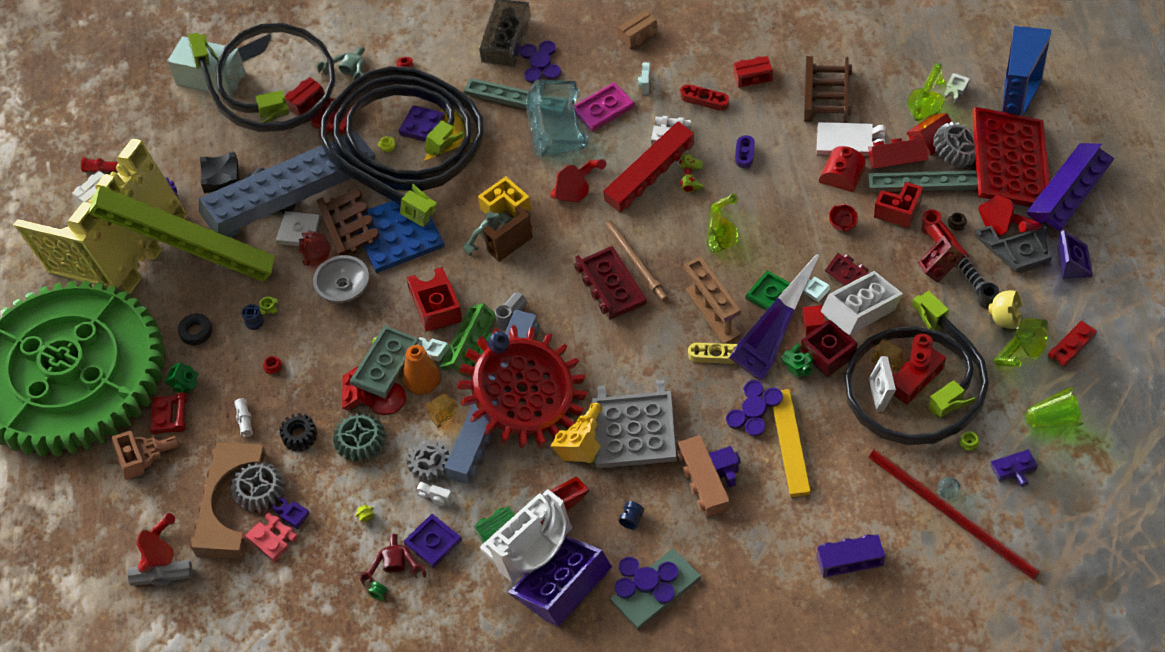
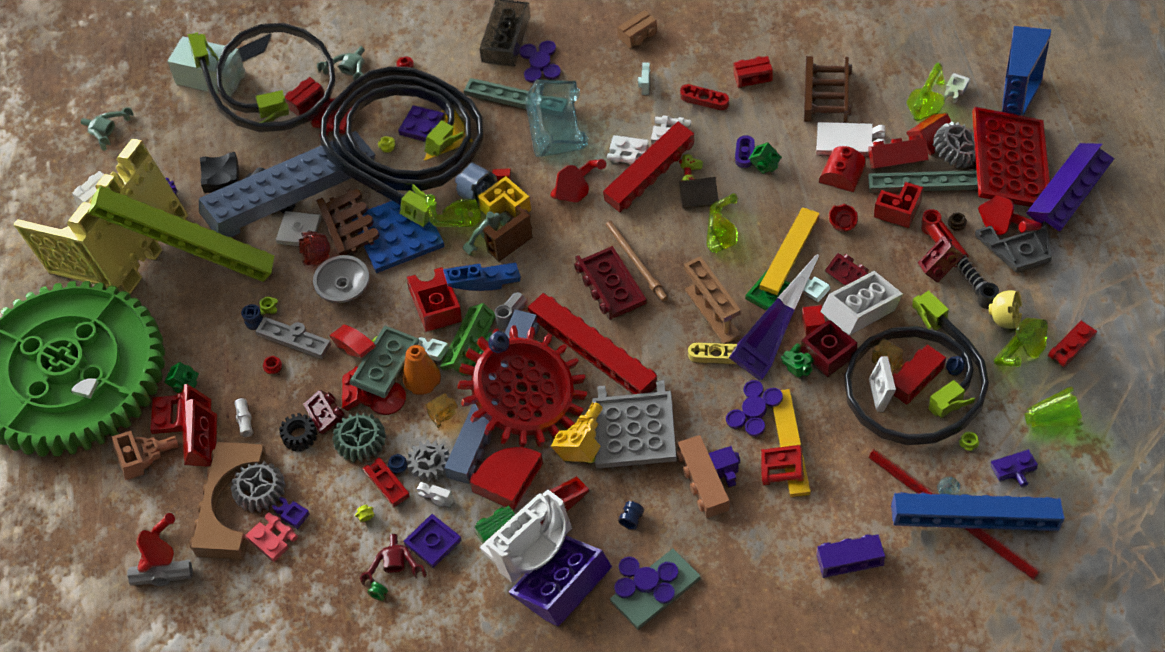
red pin [81,157,118,173] -> none
black tyre [178,313,212,345] -> none
dark pink tile [571,82,635,132] -> none
red plate [910,334,933,371] -> none
dark purple slope [1057,230,1093,278] -> none
none -> white tile [71,378,99,399]
none -> sand green piece [81,107,134,151]
none -> red slope [181,384,217,467]
none -> light grey hinge [255,317,331,359]
none -> dark red bracket [303,390,345,435]
none -> red slope [329,325,376,358]
none -> red plate [362,457,410,508]
none -> dark blue plate [388,454,408,474]
none -> clear neon green piece [425,194,481,227]
none -> blue slope [443,263,521,291]
none -> sand blue brick [455,163,498,205]
none -> red brick [470,447,543,511]
none -> red slope [492,168,511,181]
none -> red brick [528,293,657,394]
none -> white plate [607,135,649,165]
none -> dark brown plate [679,177,719,208]
none -> green brick [749,142,782,174]
none -> yellow tile [759,207,820,295]
none -> red plate [761,445,804,486]
none -> blue brick [891,492,1064,531]
none -> dark blue plate [946,356,965,376]

